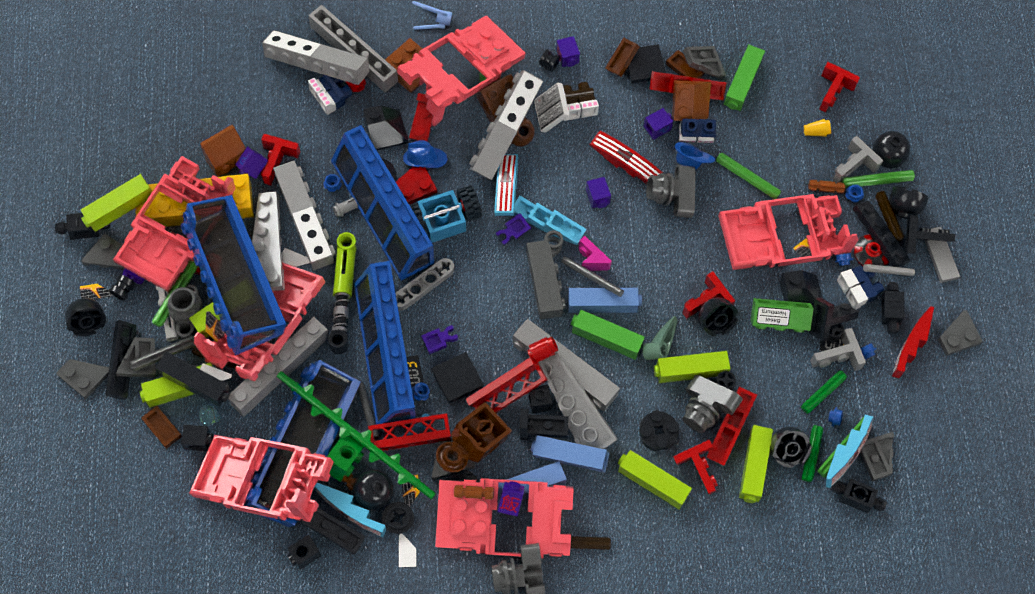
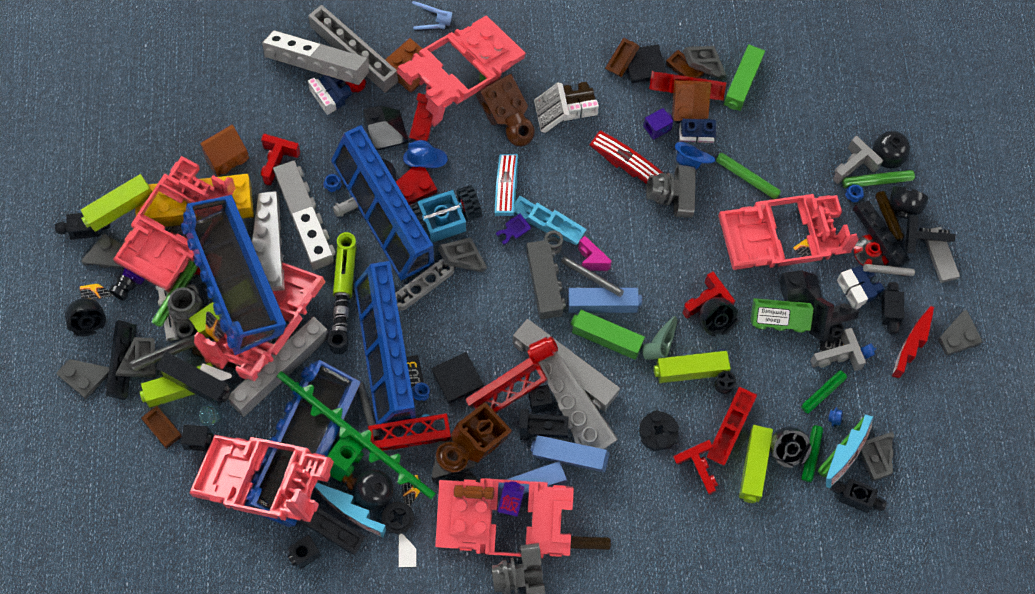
dark purple brick [235,146,268,179] -> none
white sticker [282,248,310,267] -> none
dark purple plate [421,325,458,355] -> none
light grey brick [469,70,543,180] -> none
black wheel [539,49,561,72] -> none
dark purple brick [556,36,580,67] -> none
dark purple brick [585,177,611,209] -> none
lime brick [617,450,692,510] -> none
dark grey beam [682,375,743,433] -> none
yellow cone [803,119,831,137] -> none
dark orange axle [808,180,845,193] -> none
red bracket [819,62,860,112] -> none
blue plate [835,253,854,266] -> none
none -> dark grey wing [438,237,487,272]

